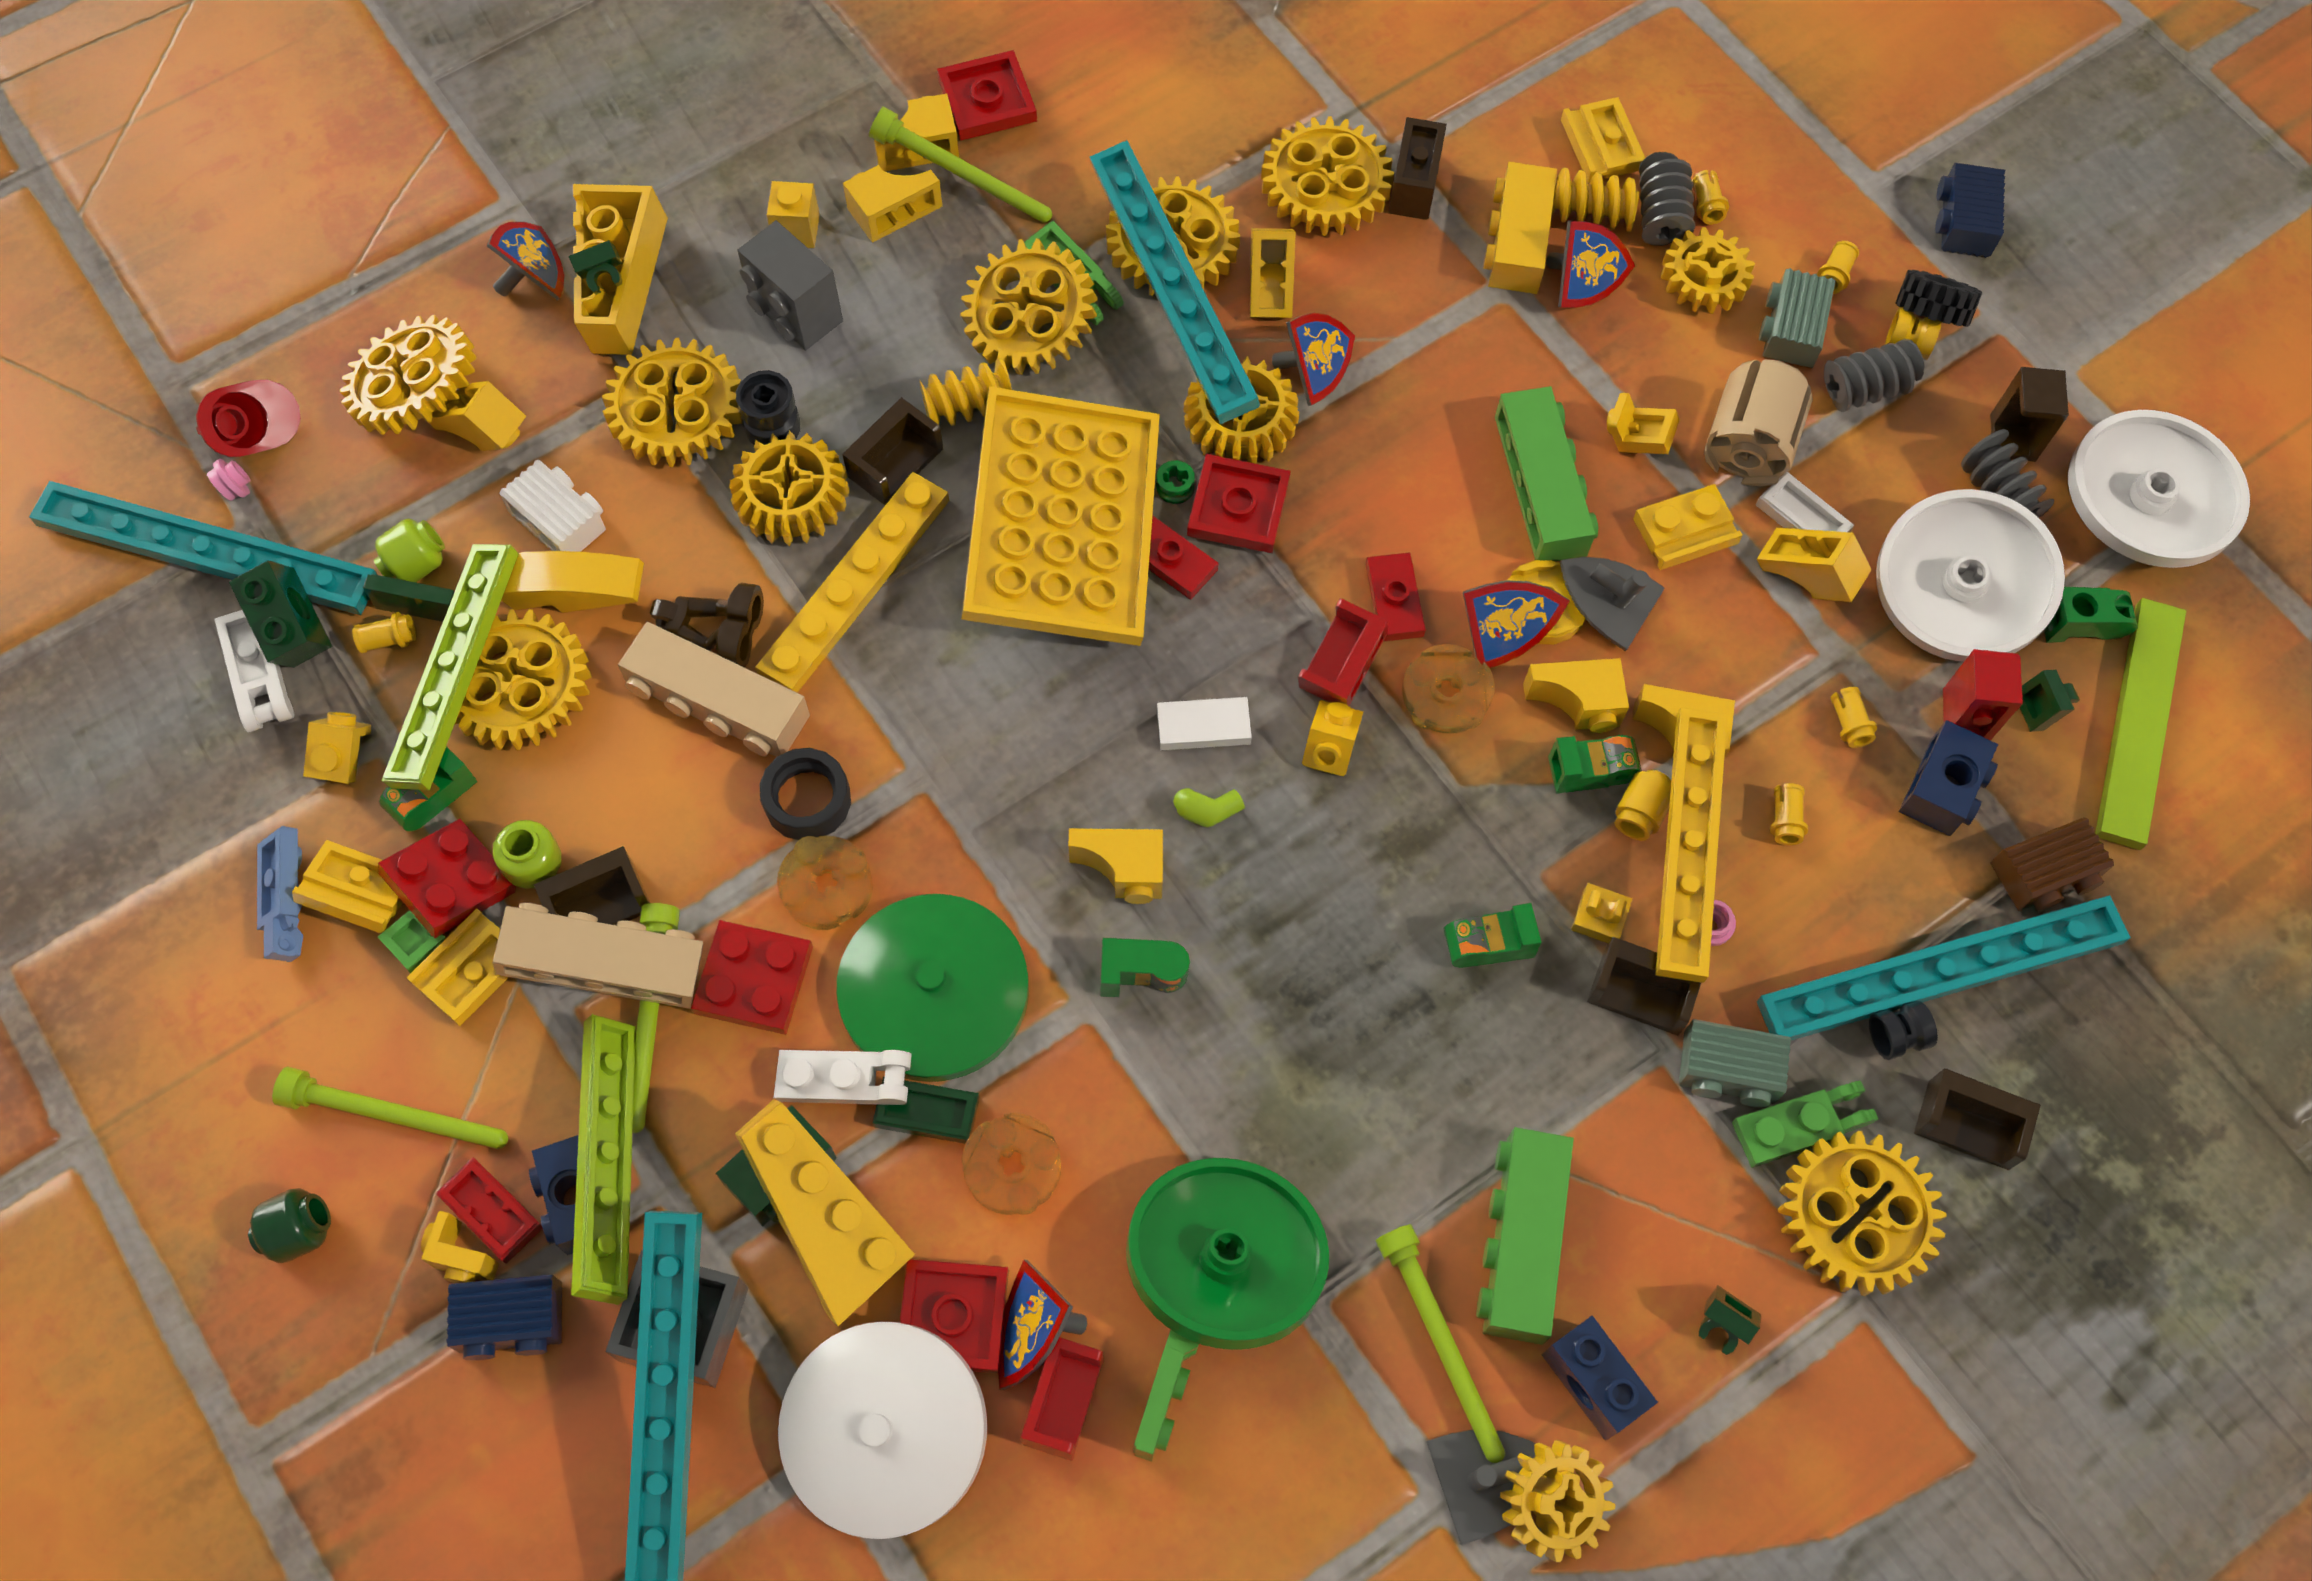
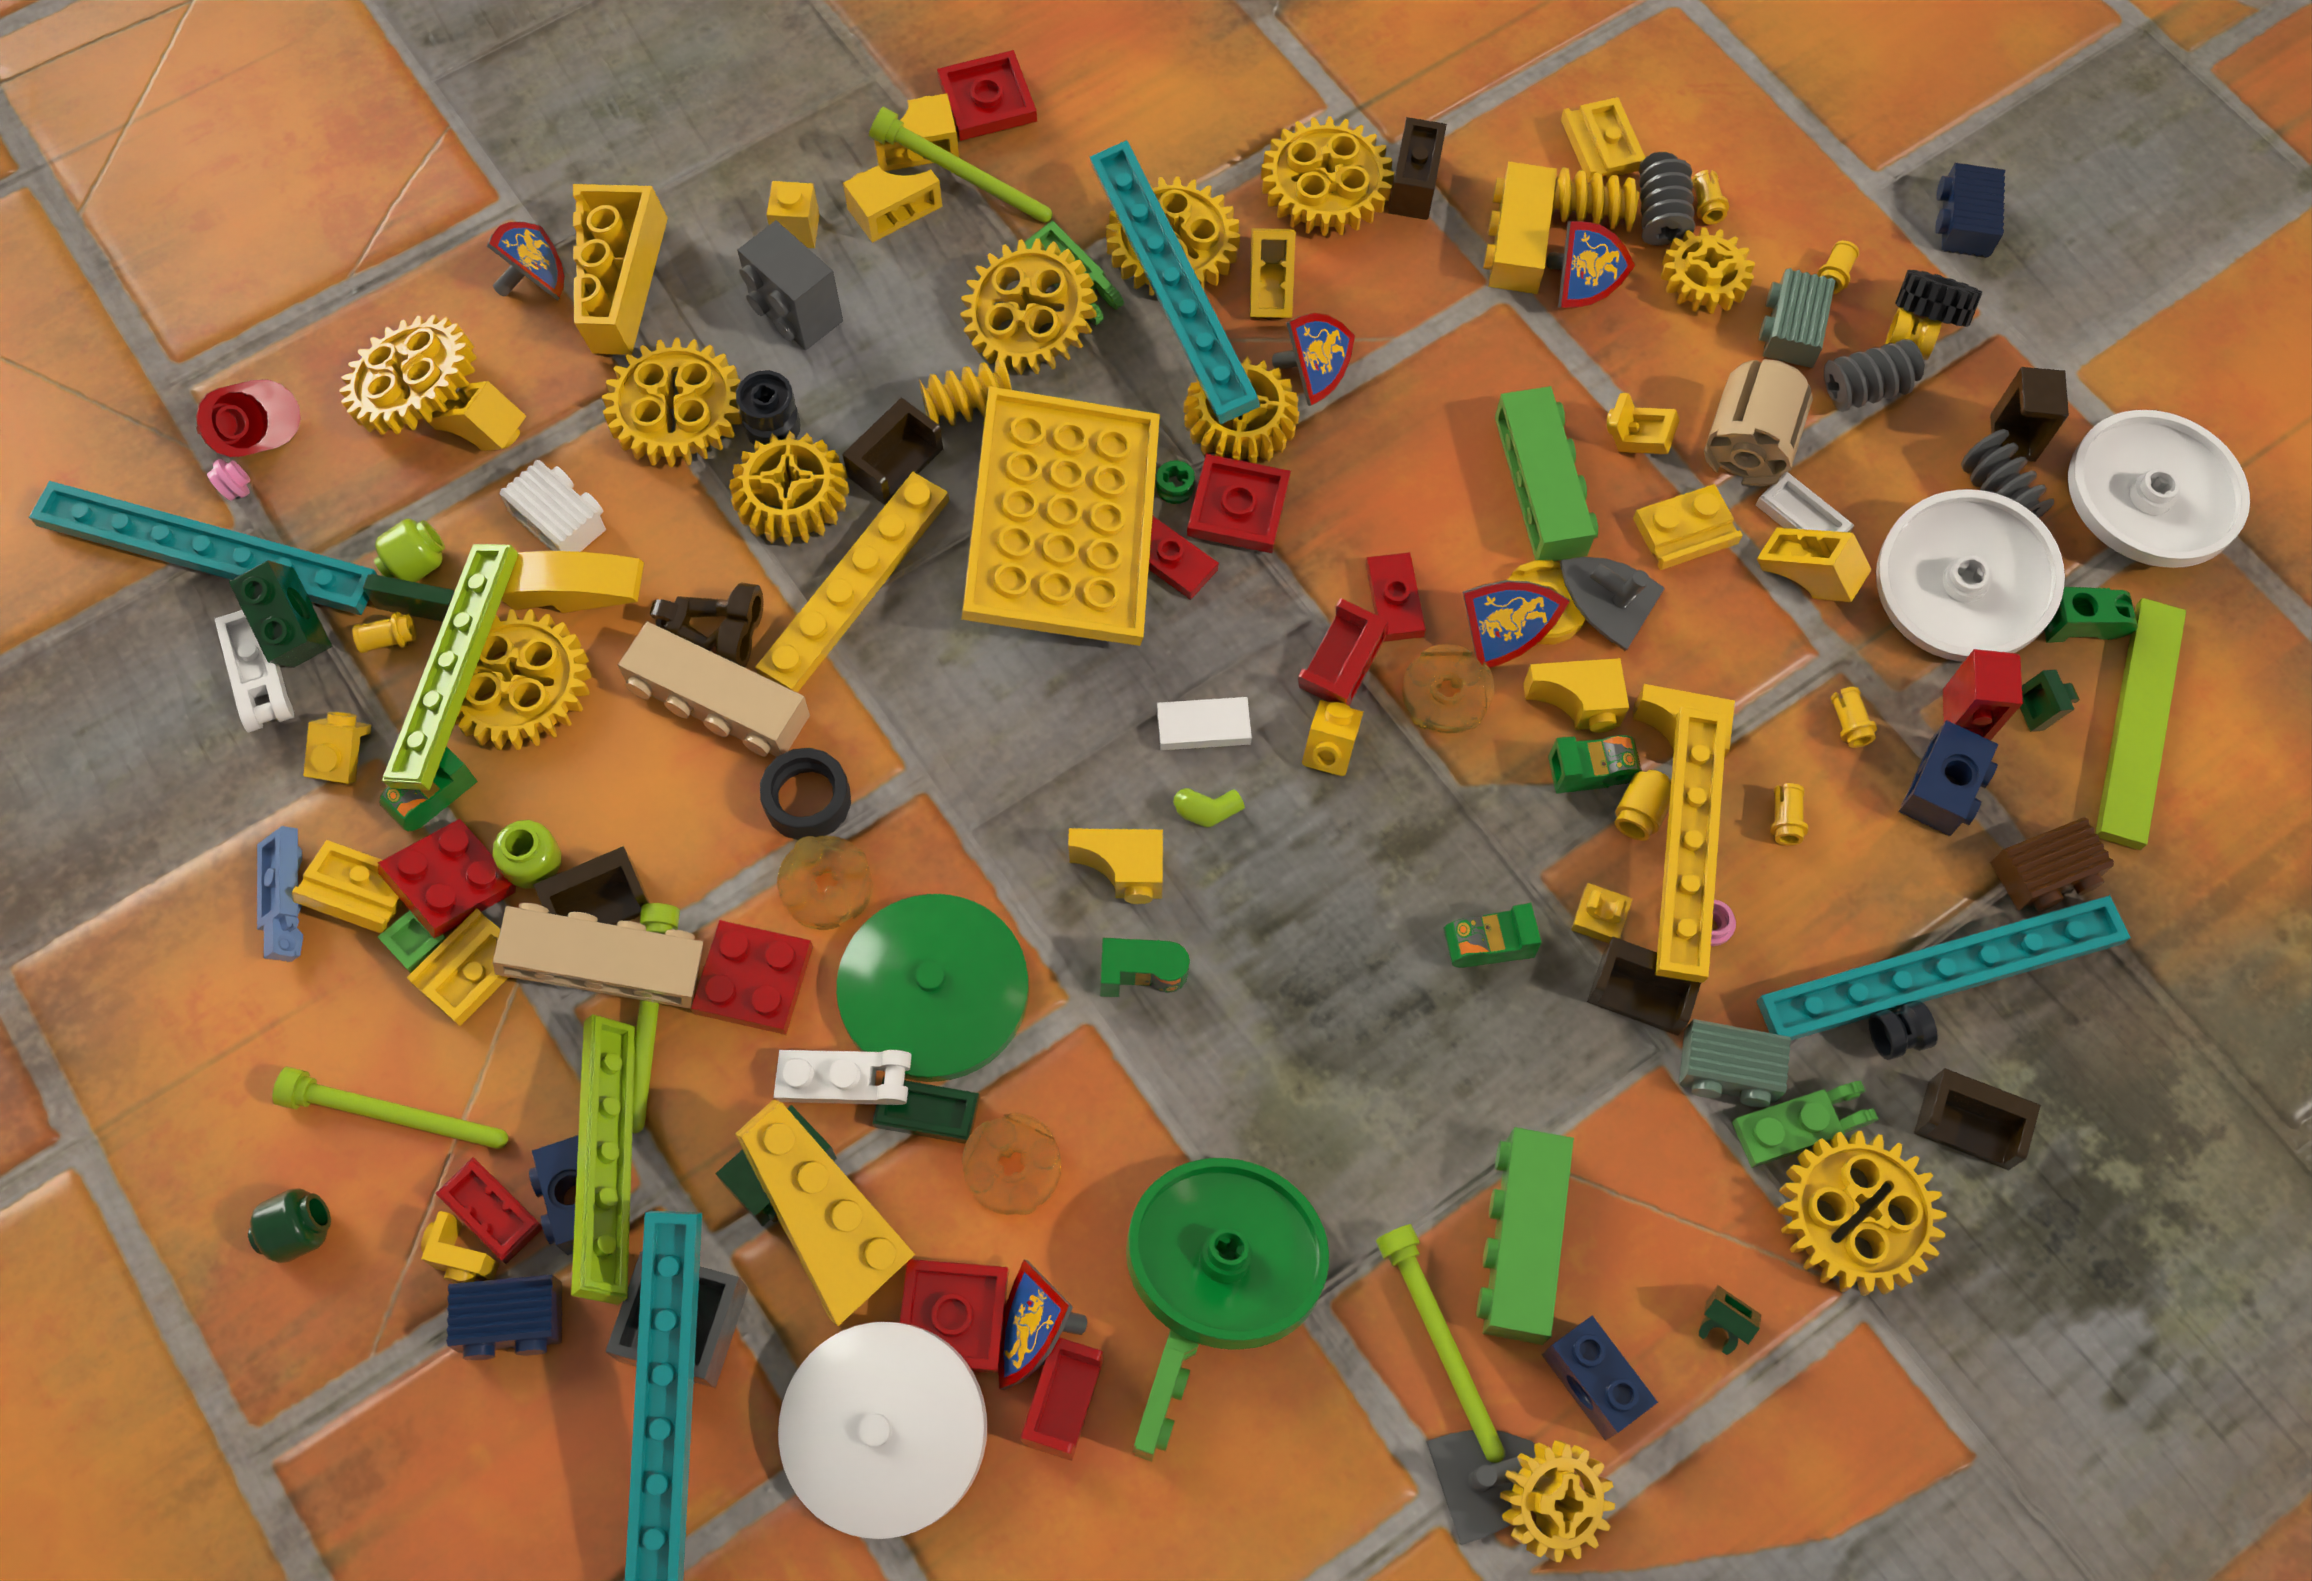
dark green tile [569,240,623,295] -> none

